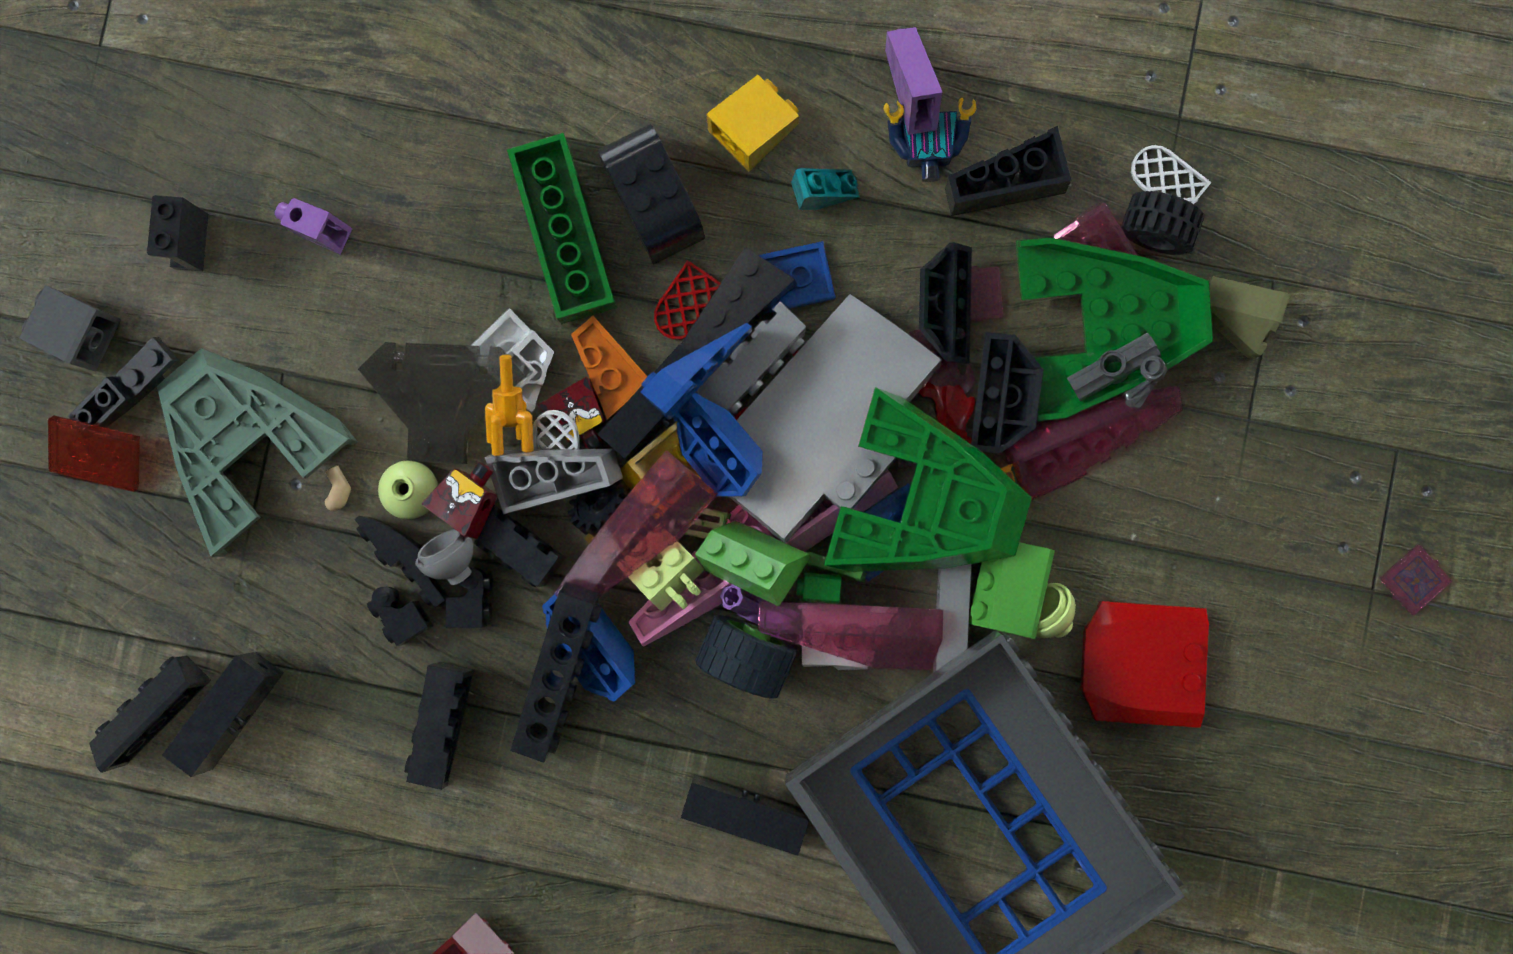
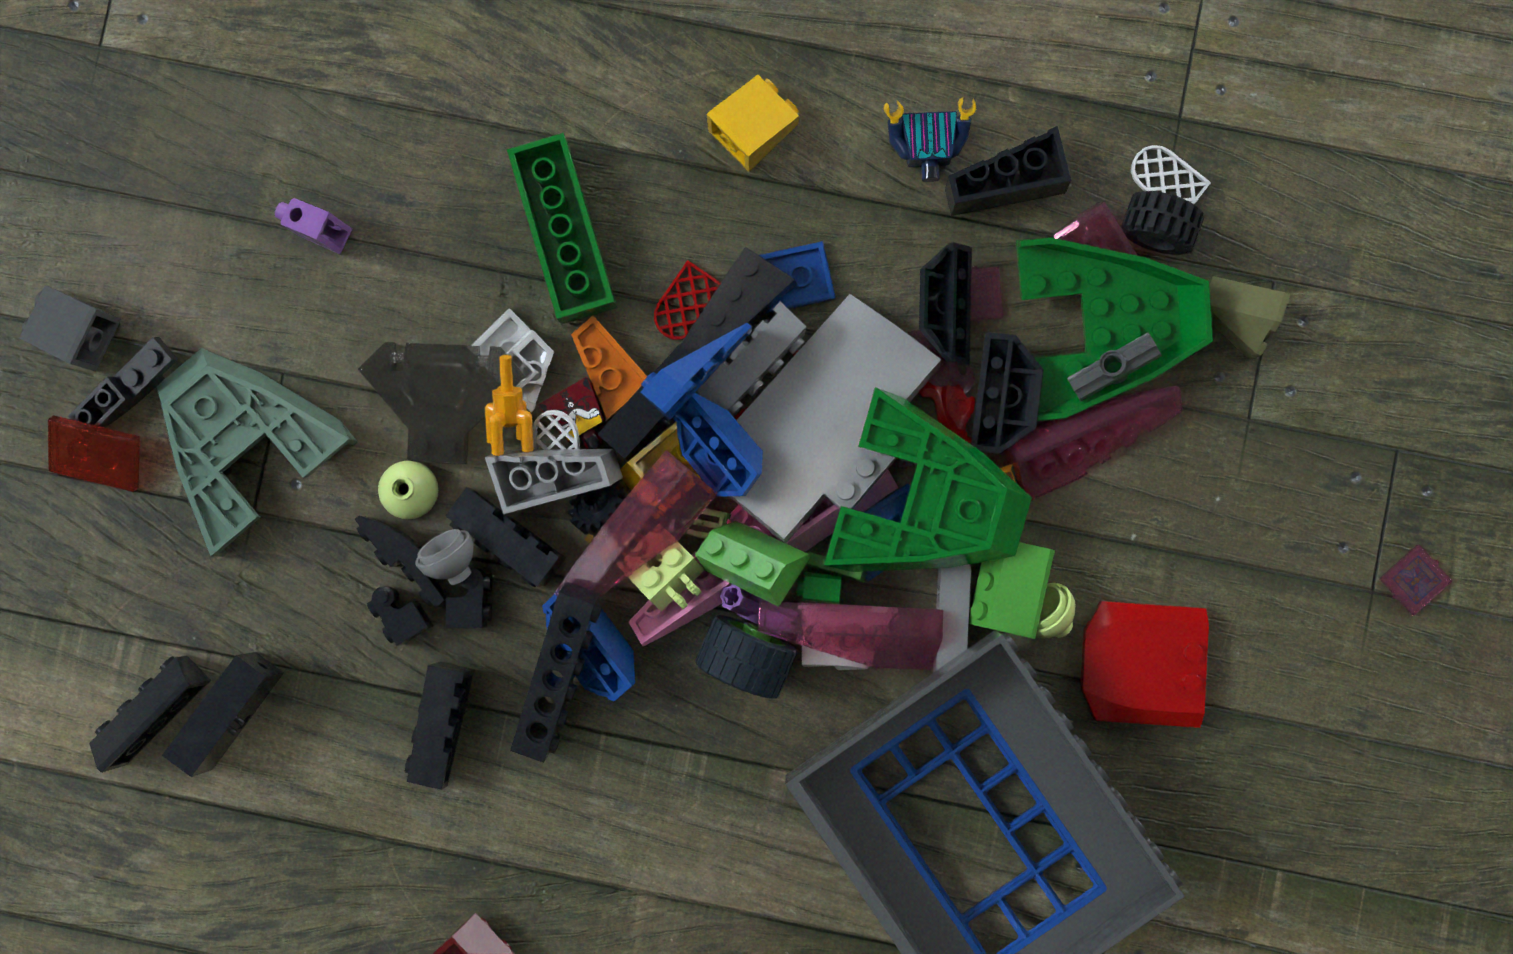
black panel [147,195,209,271] -> none
tan arm [325,466,351,511] -> none
torso [422,462,497,539] -> none
black brick [597,124,705,265] -> none
black brick [681,774,809,856] -> none
teal slope [791,168,860,210] -> none
medium lavender slope [885,27,942,135] -> none
dark grey piece [1124,356,1167,409] -> none

